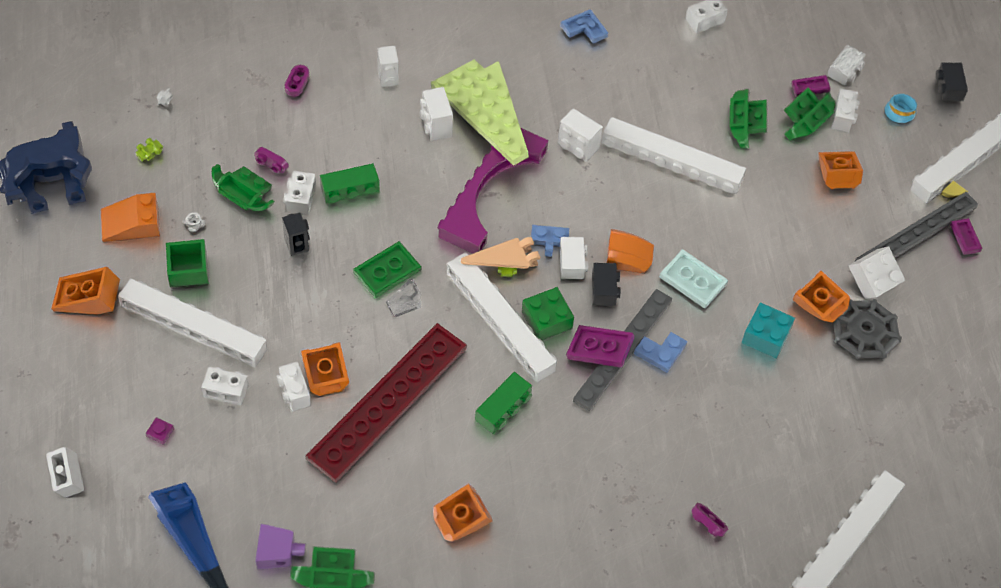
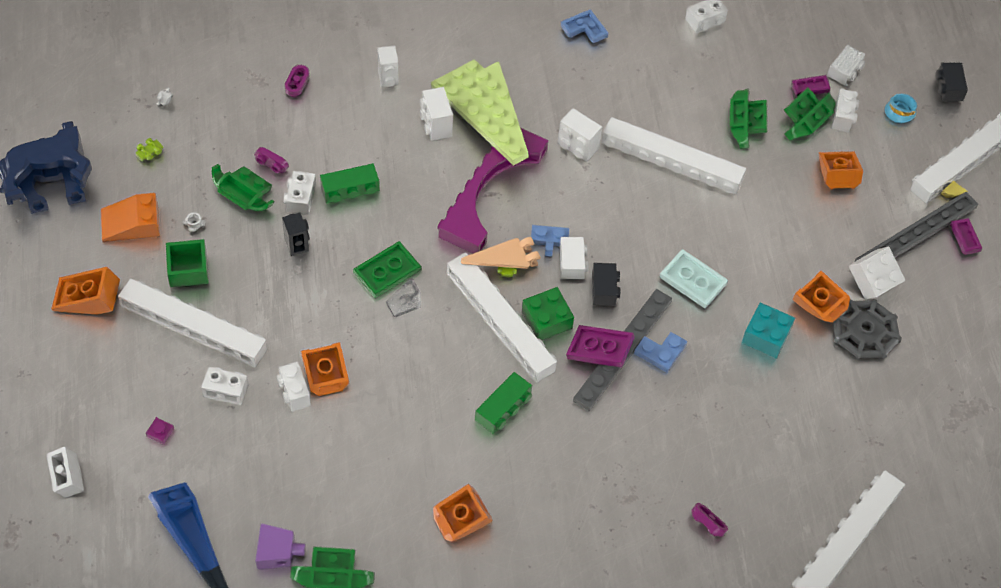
dark red plate [305,323,467,483] -> none
orange slope [607,229,654,273] -> none

